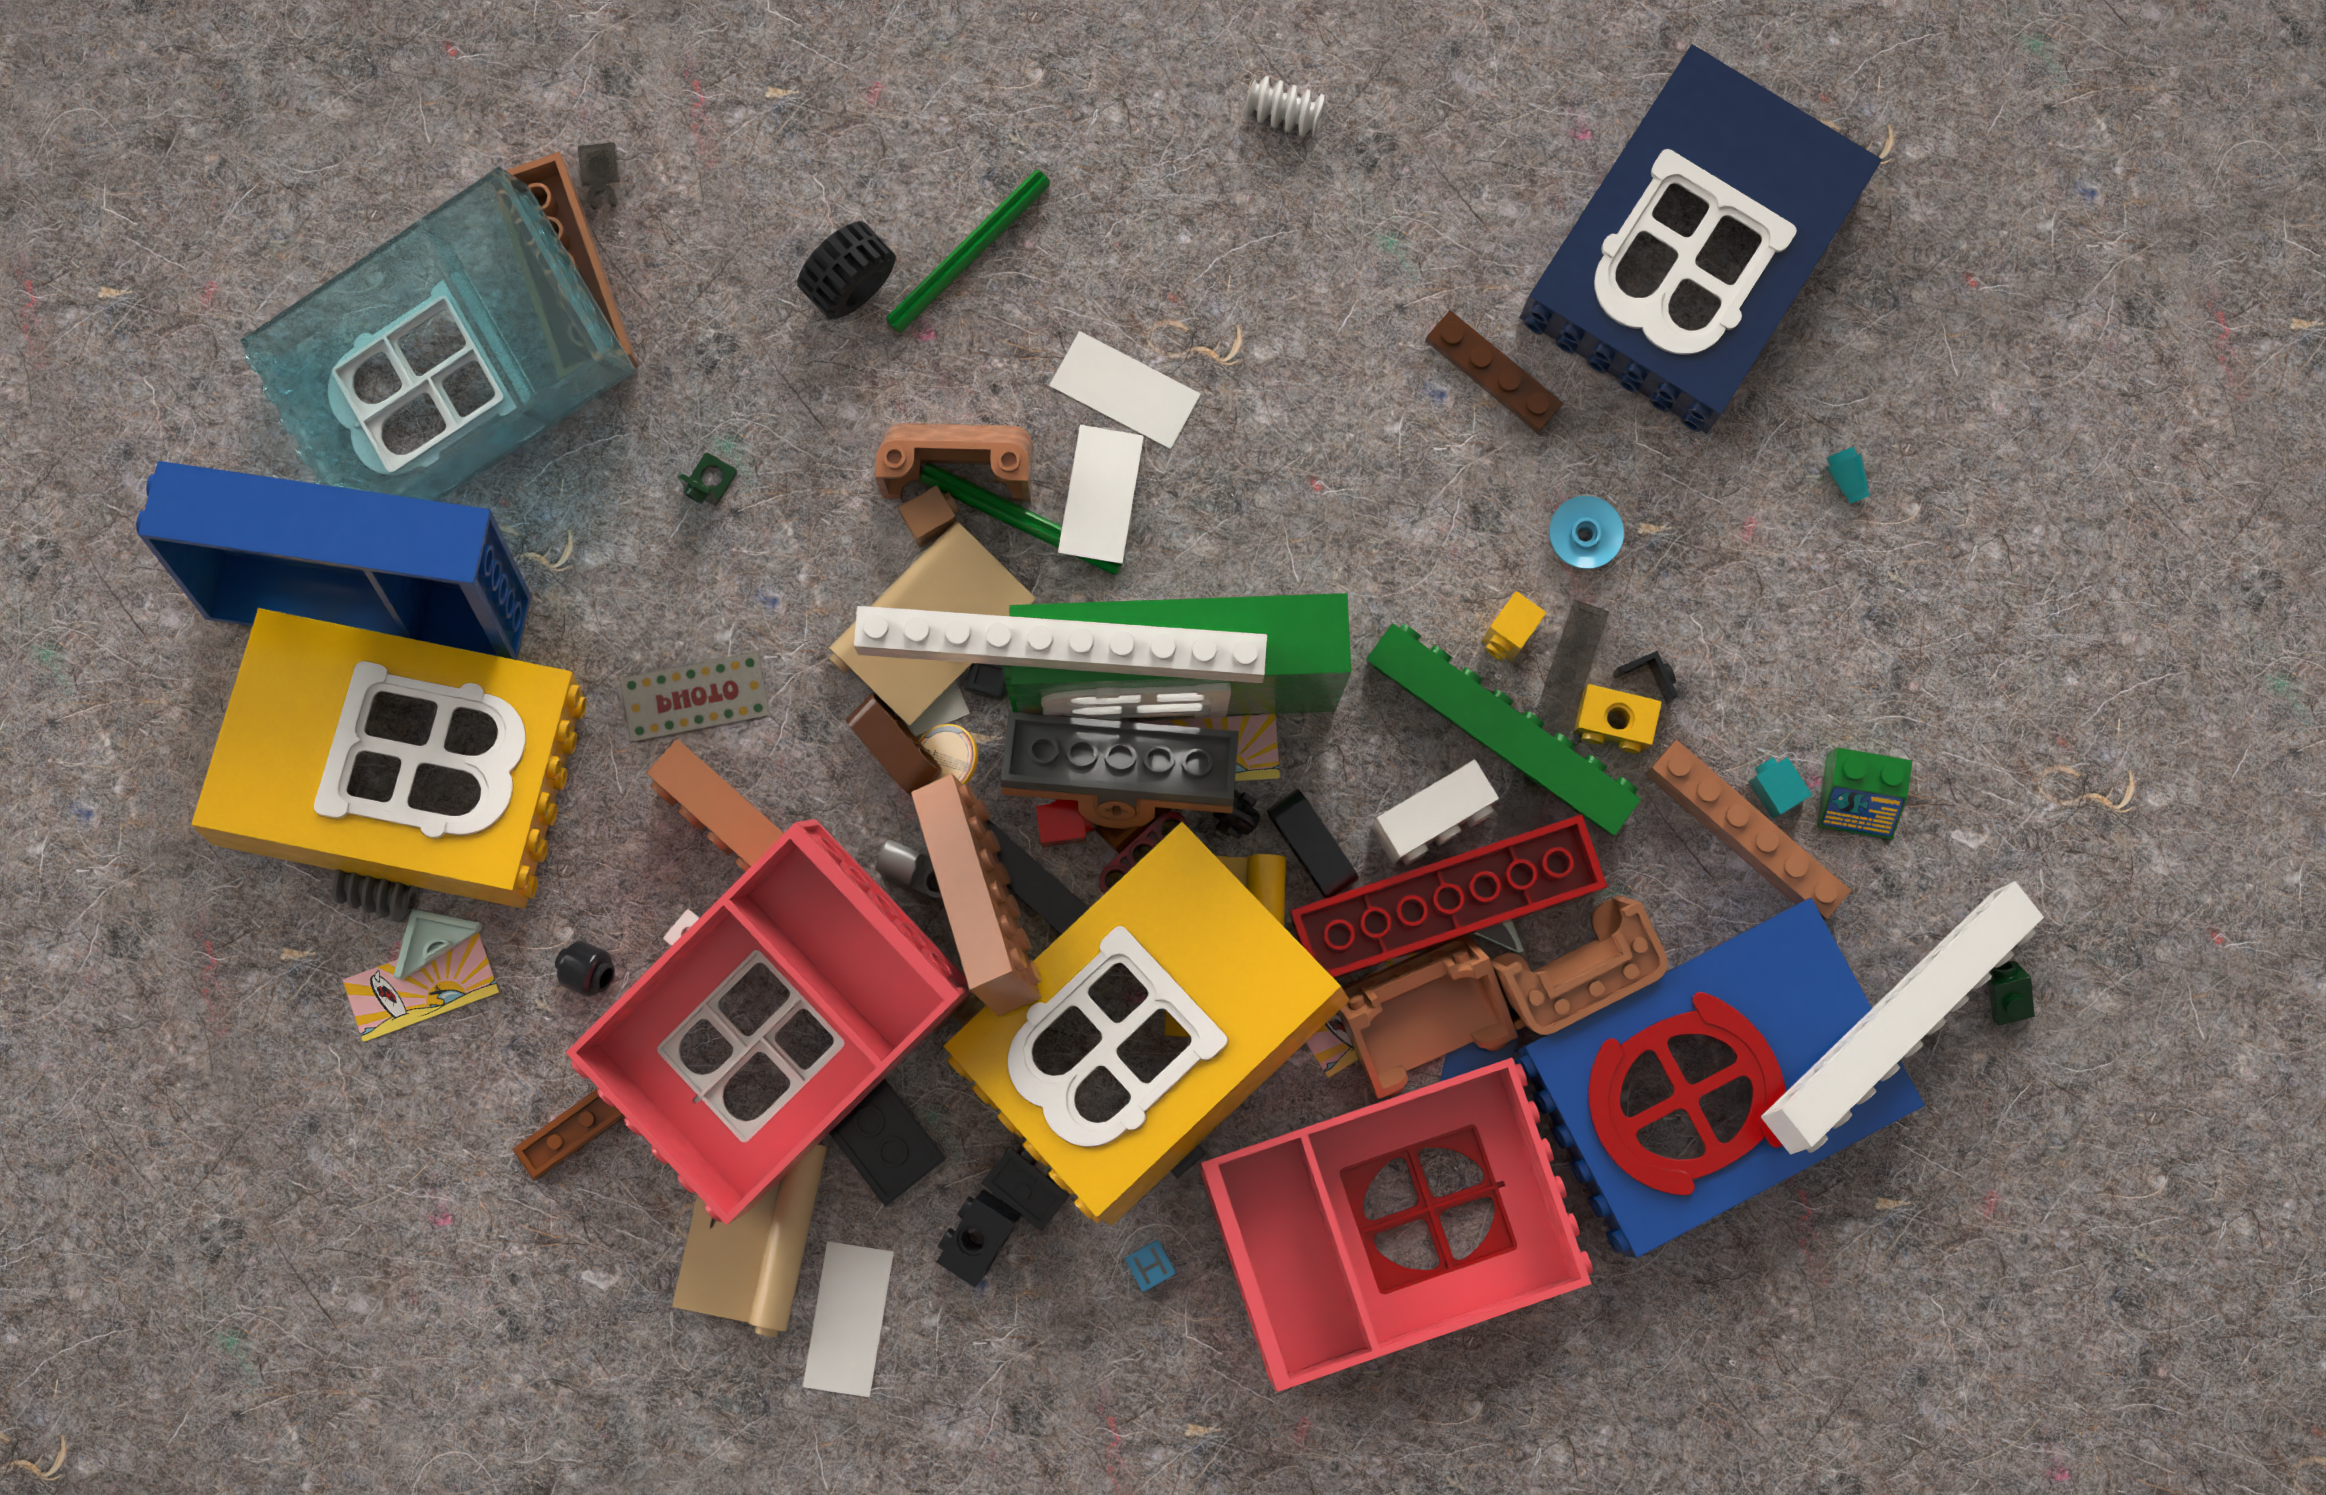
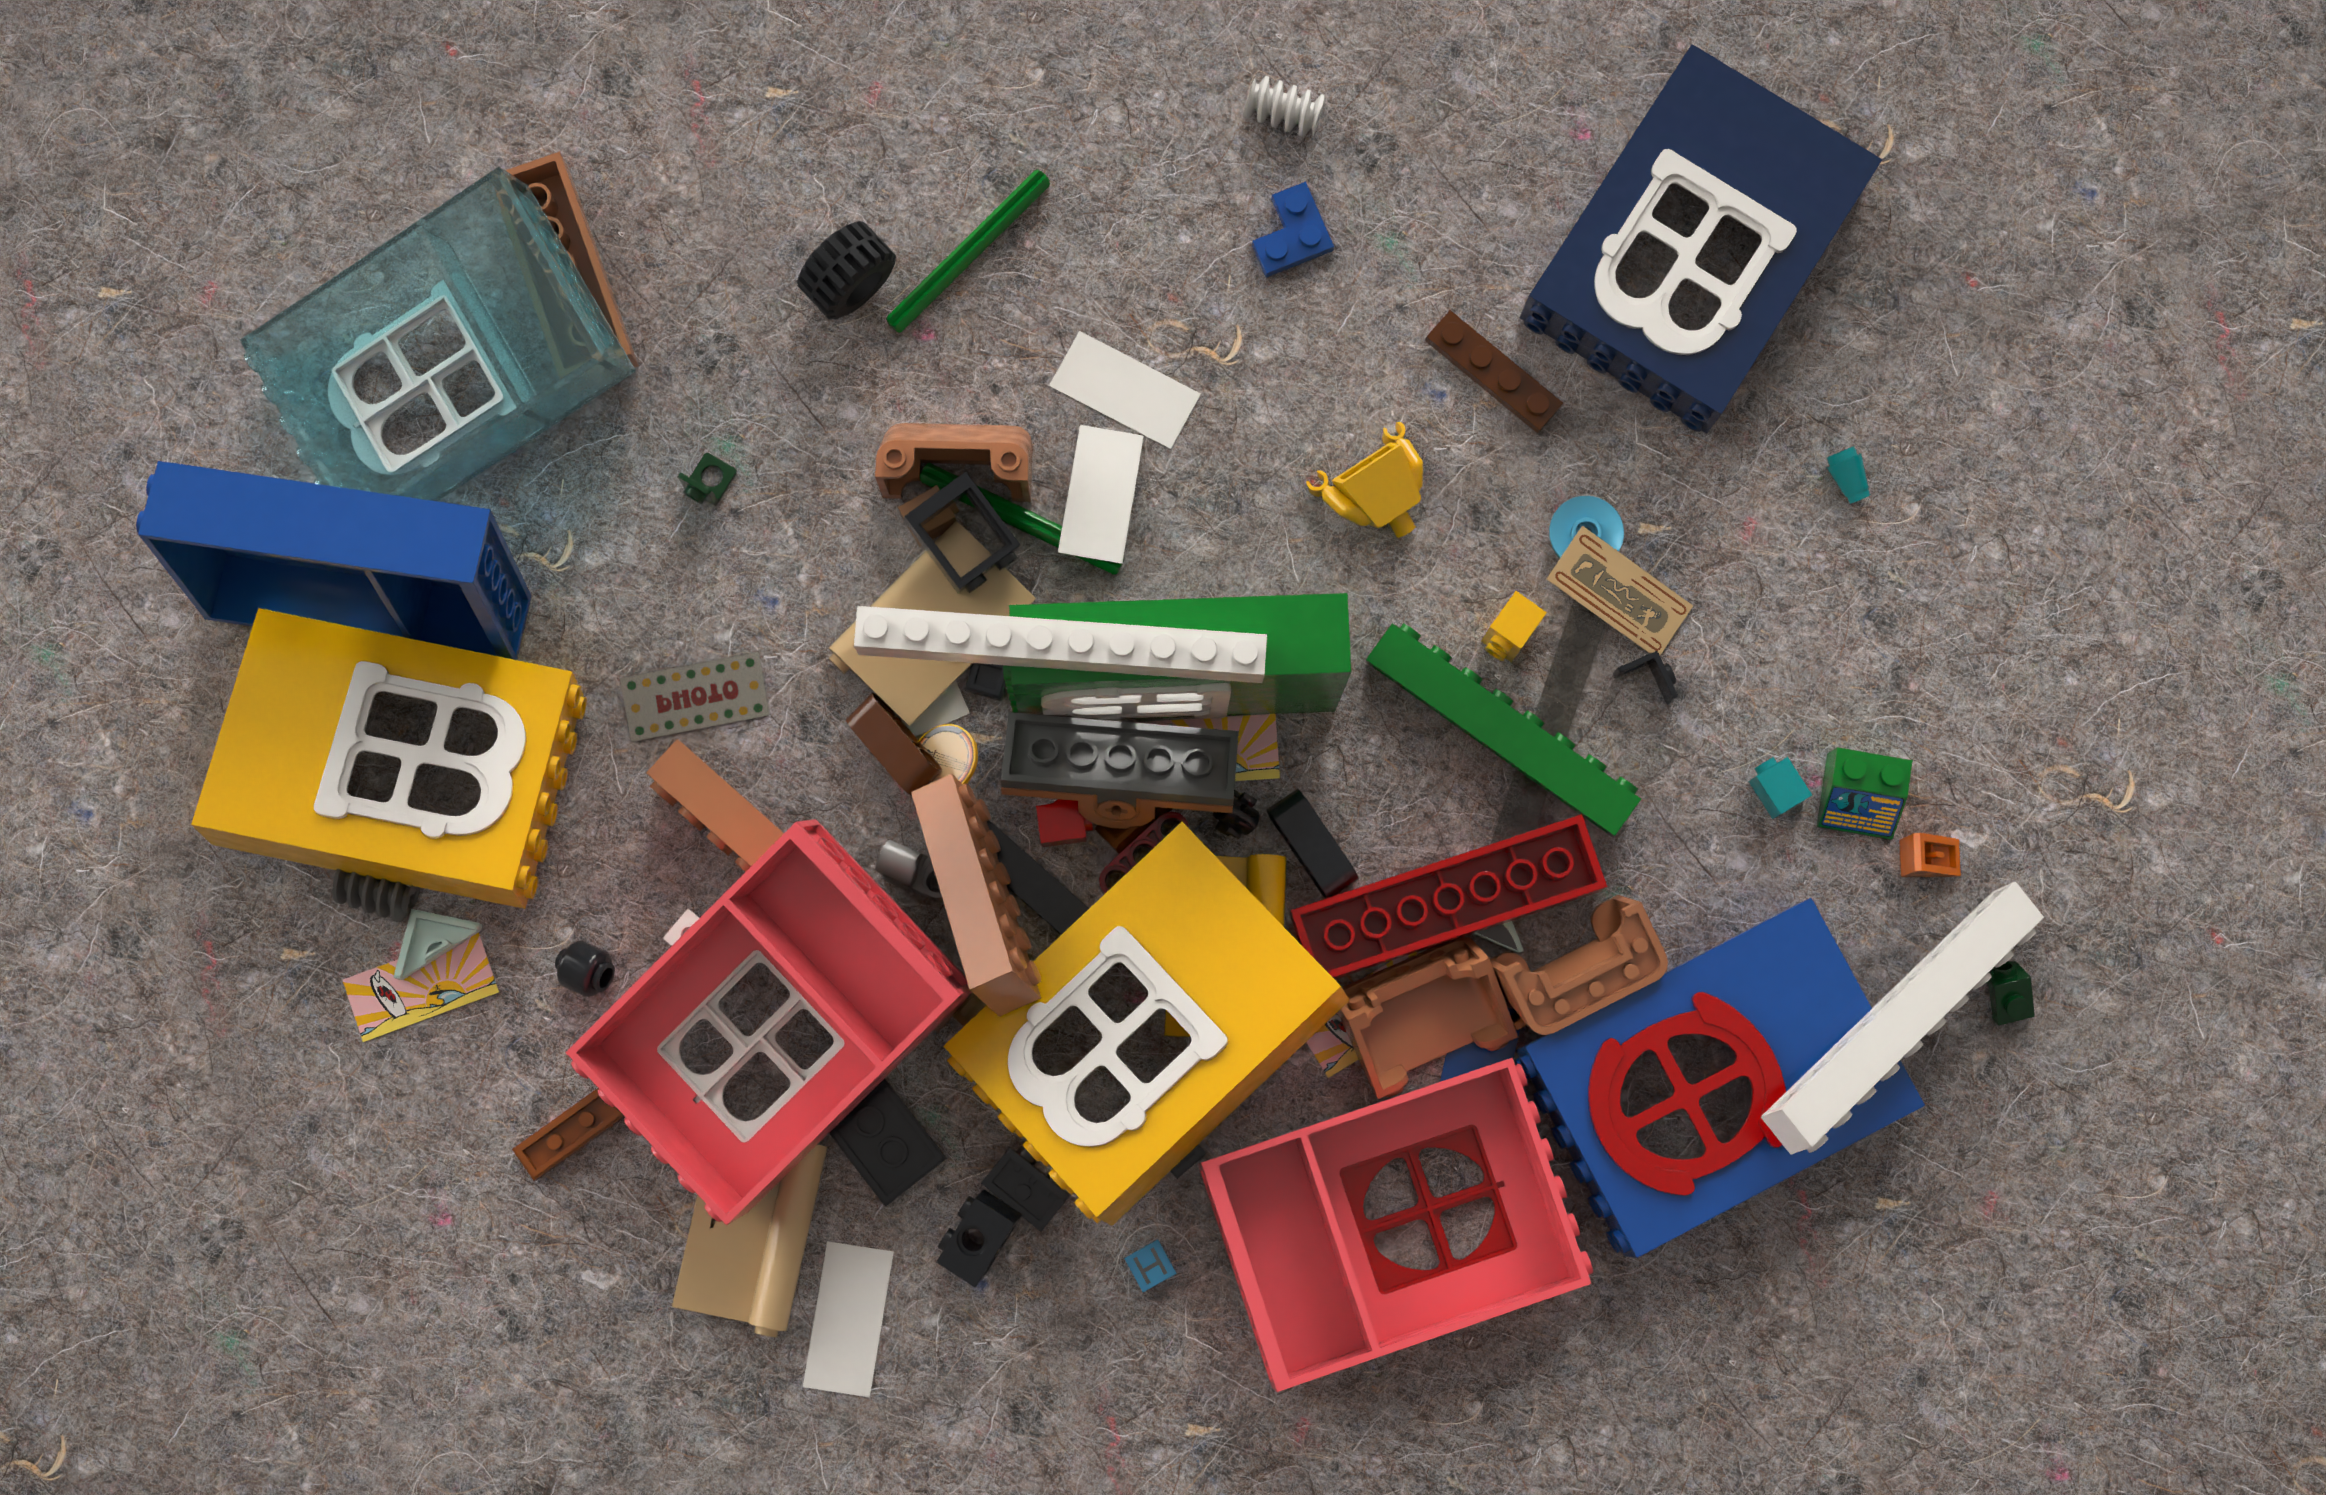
clear smoke plate [578,142,620,210] -> none
white brick [1371,760,1499,866] -> none
yellow brick [1573,684,1662,754] -> none
nougat brick [1645,739,1852,920] -> none
none -> black window [904,472,1020,593]
none -> blue plate [1252,181,1334,278]
none -> yellow torso [1306,422,1423,538]
none -> tan sticker [1546,526,1693,655]
none -> orange slope [1899,833,1961,877]

